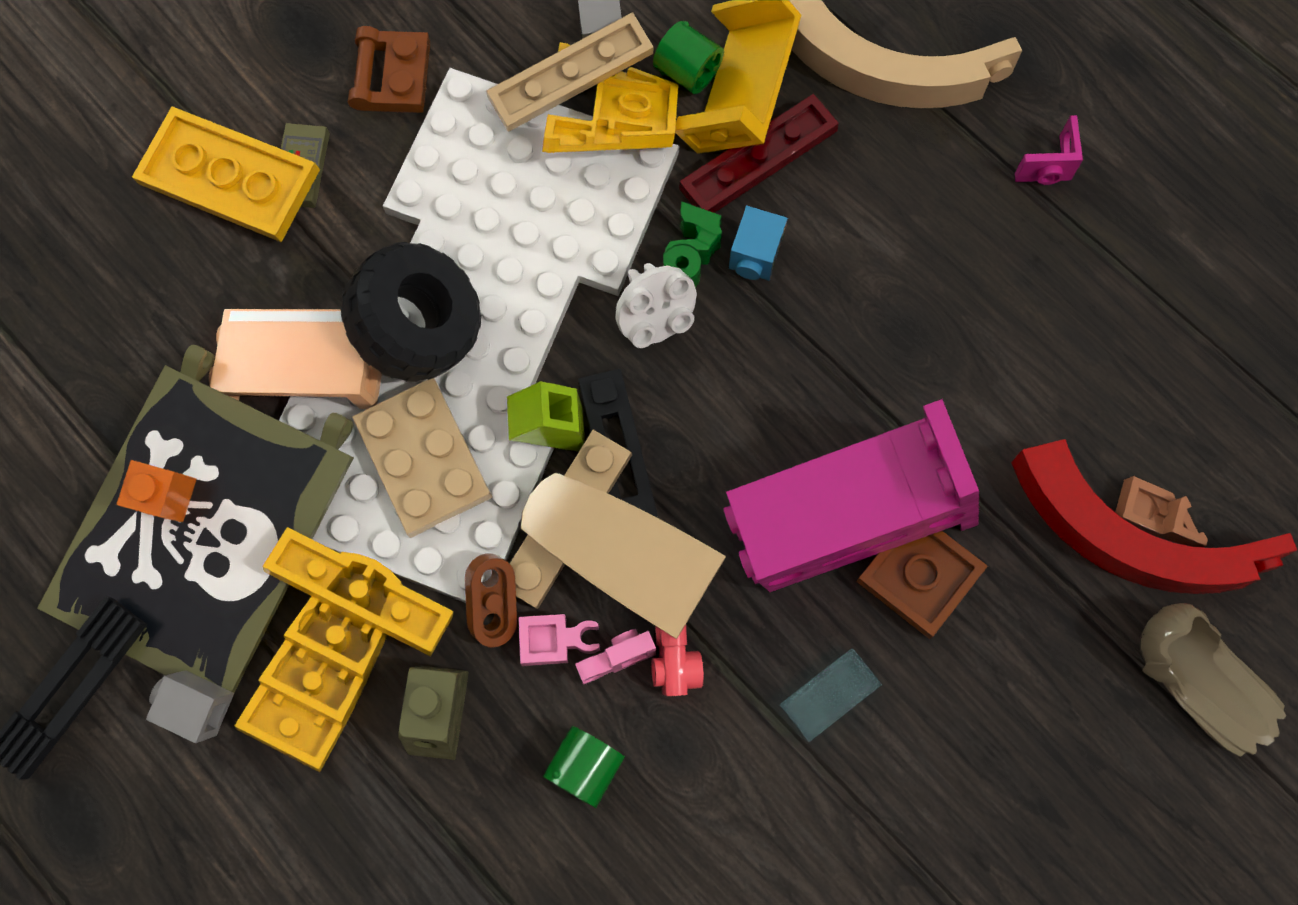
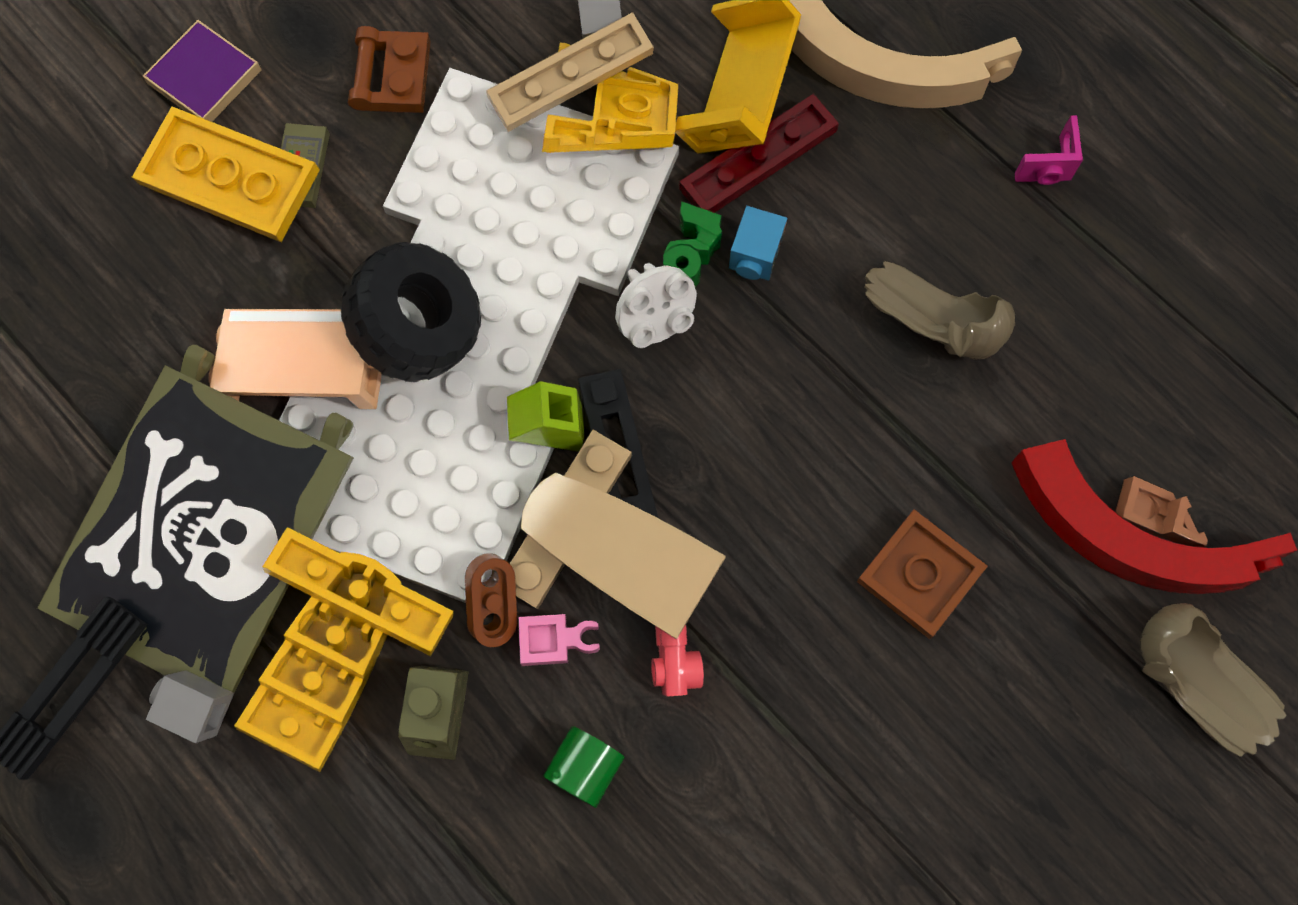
orange brick [116,460,197,522] -> none
tan plate [352,378,493,538] -> none
bright pink plate [575,629,656,685] -> none
green piece [653,21,724,94] -> none
dark pink brick [723,399,979,592] -> none
clear light blue tile [780,648,882,742] -> none
none -> dark purple tile [143,20,261,122]
none -> dark tan hair [864,261,1015,360]

